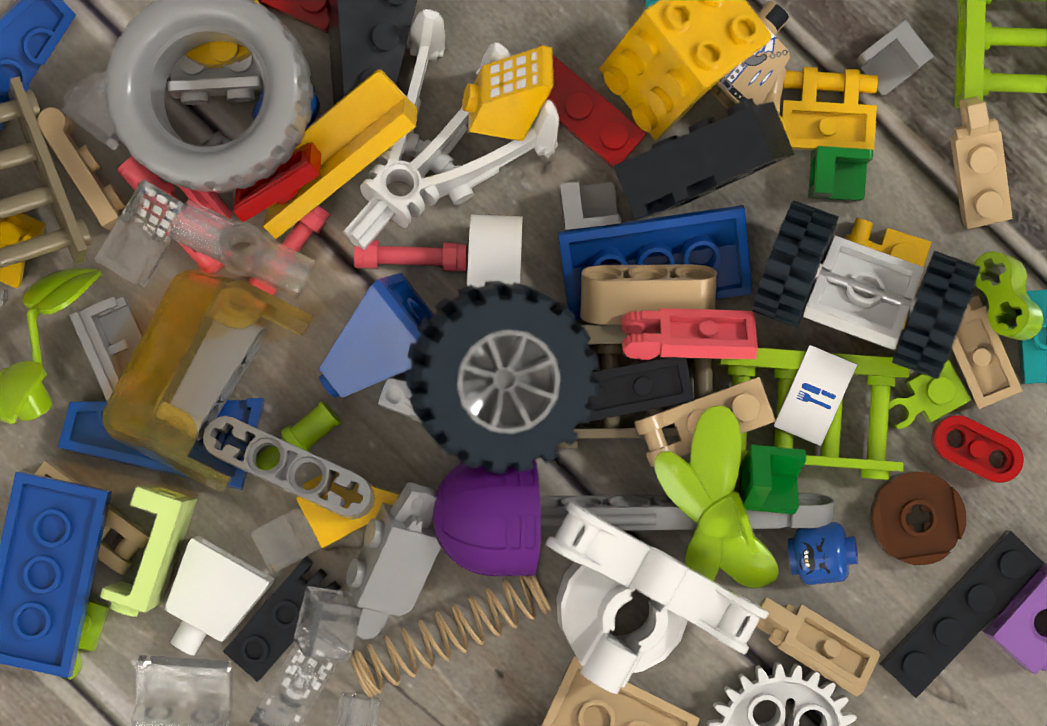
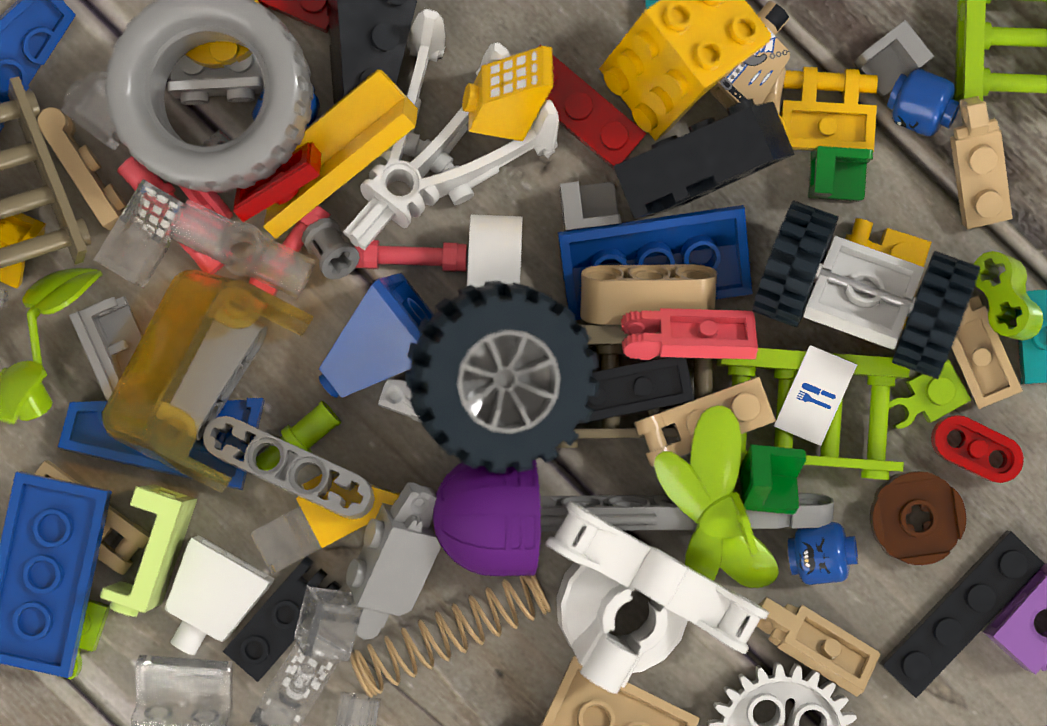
none -> light grey bush [301,218,360,279]
none -> blue head [887,69,960,137]

